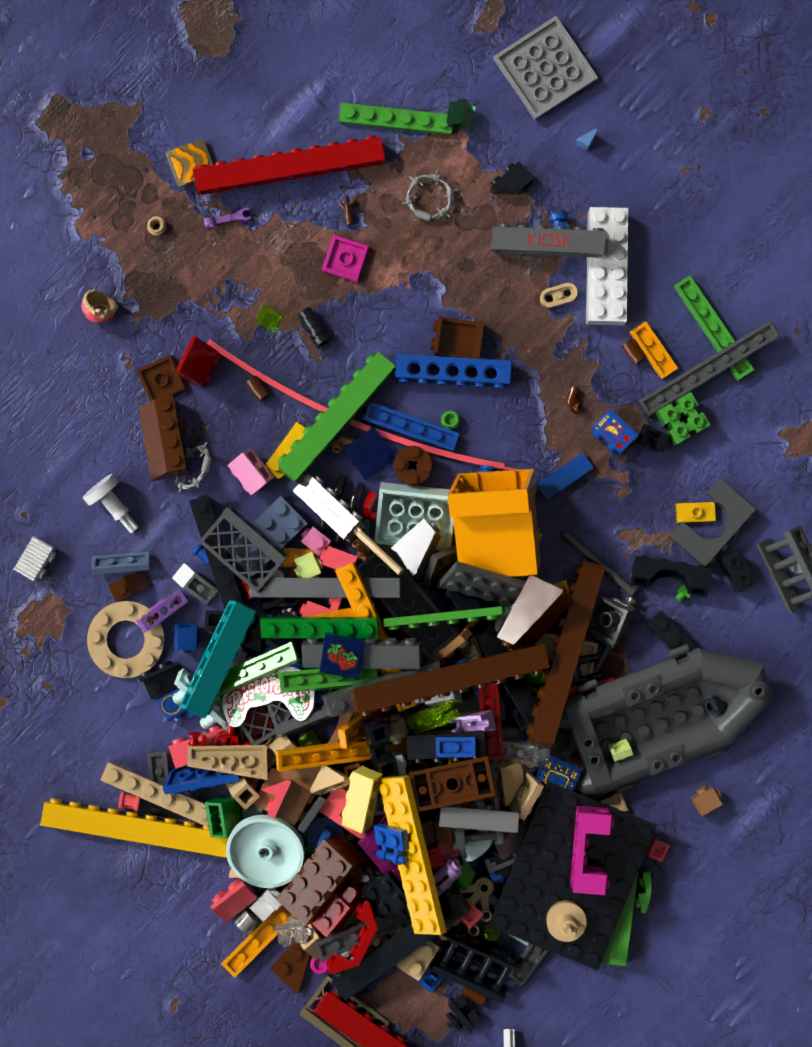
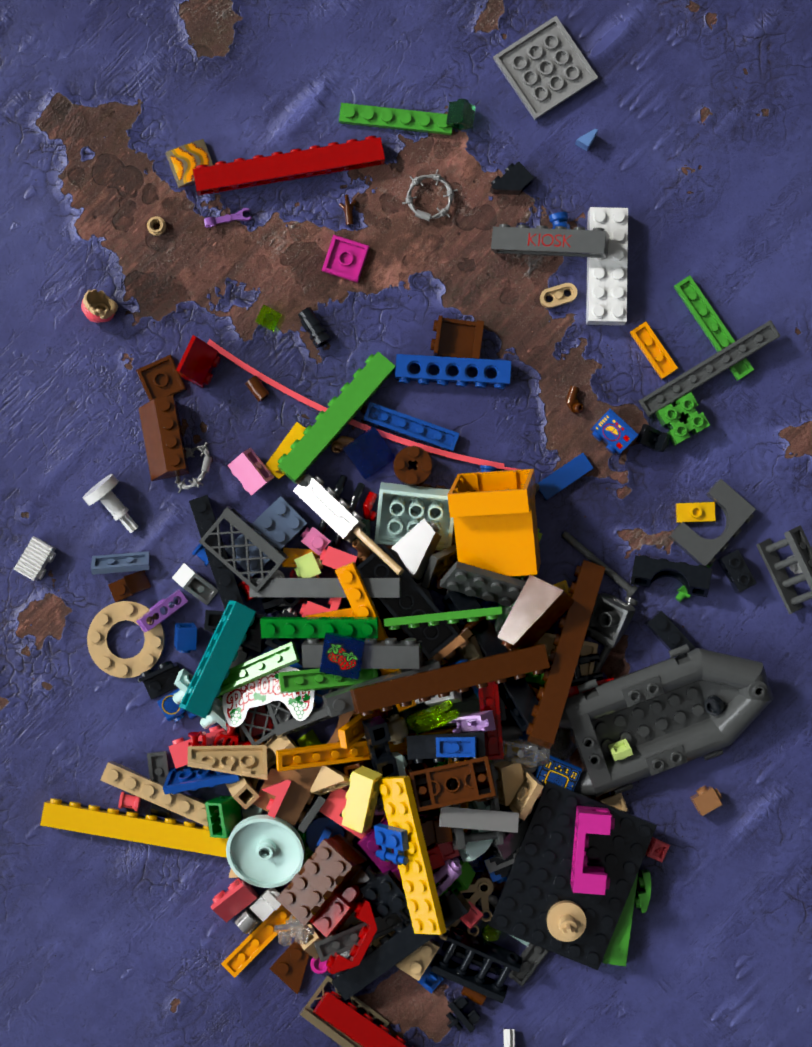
bright green plate [441,410,460,430] -> none
reddish brown piece [621,339,645,365] -> none

